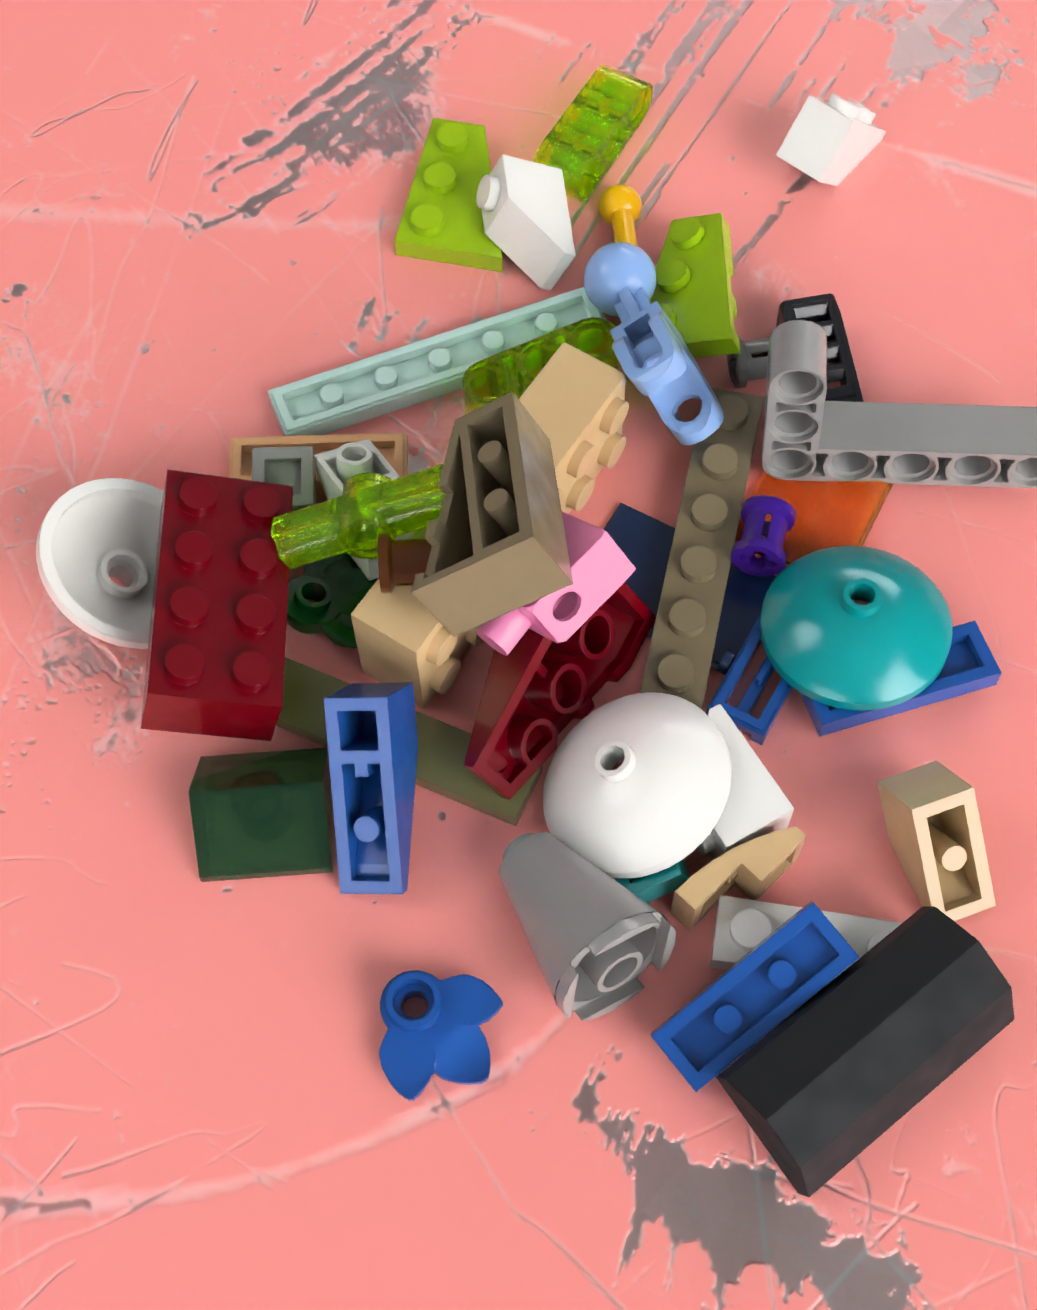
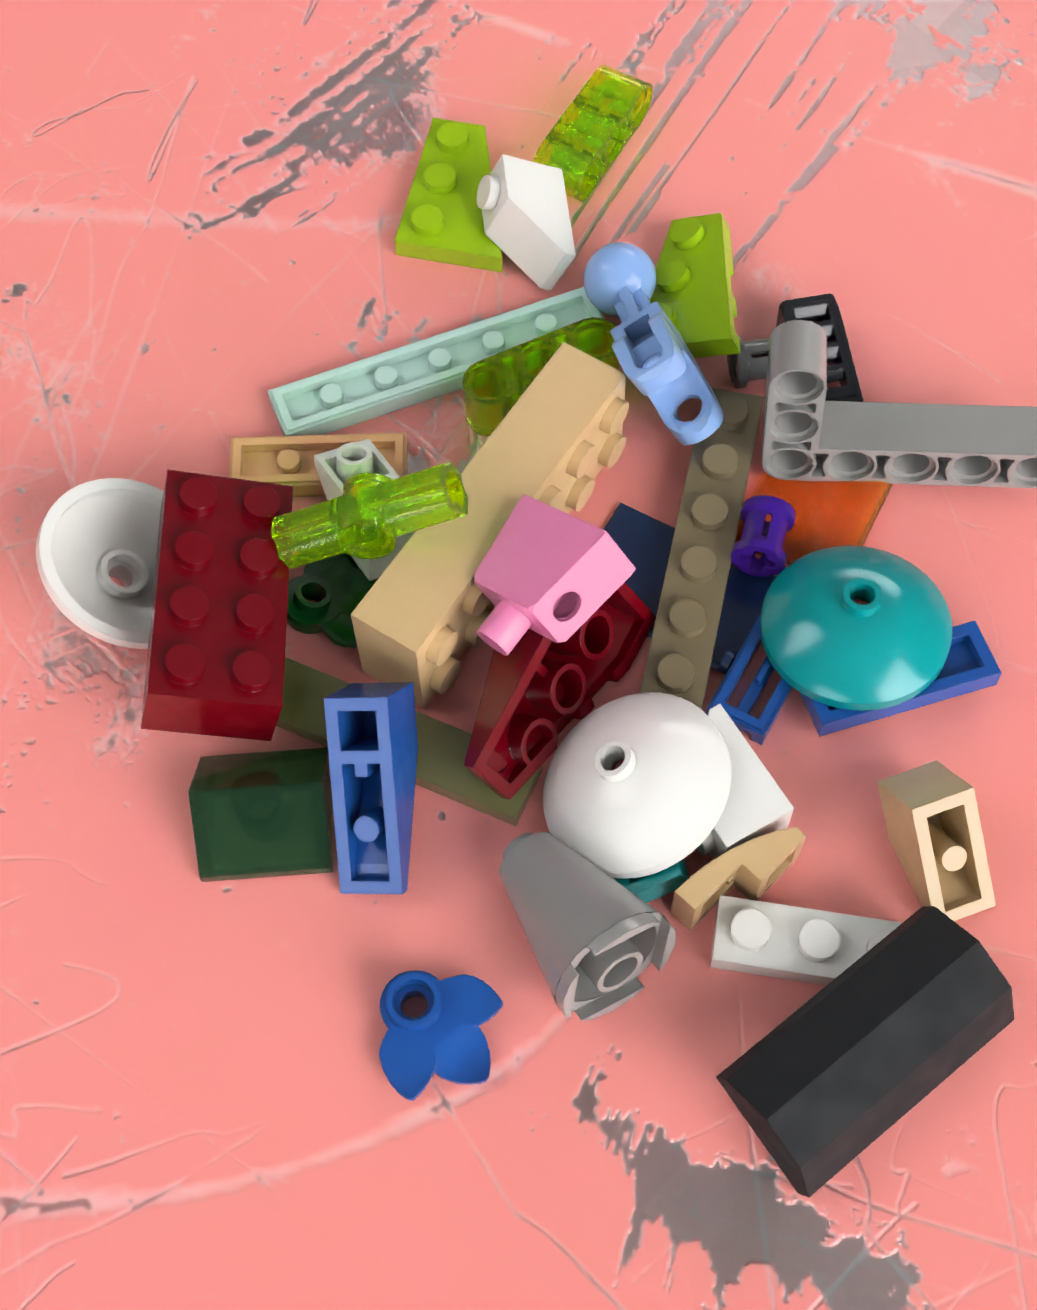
light grey plate [252,446,316,512] -> none
reddish brown bush [378,533,432,593] -> none
dark tan wedge [411,392,573,637] -> none
yellow bar [598,184,642,246] -> none
blue plate [651,901,859,1092] -> none
white slope [776,93,886,186] -> none

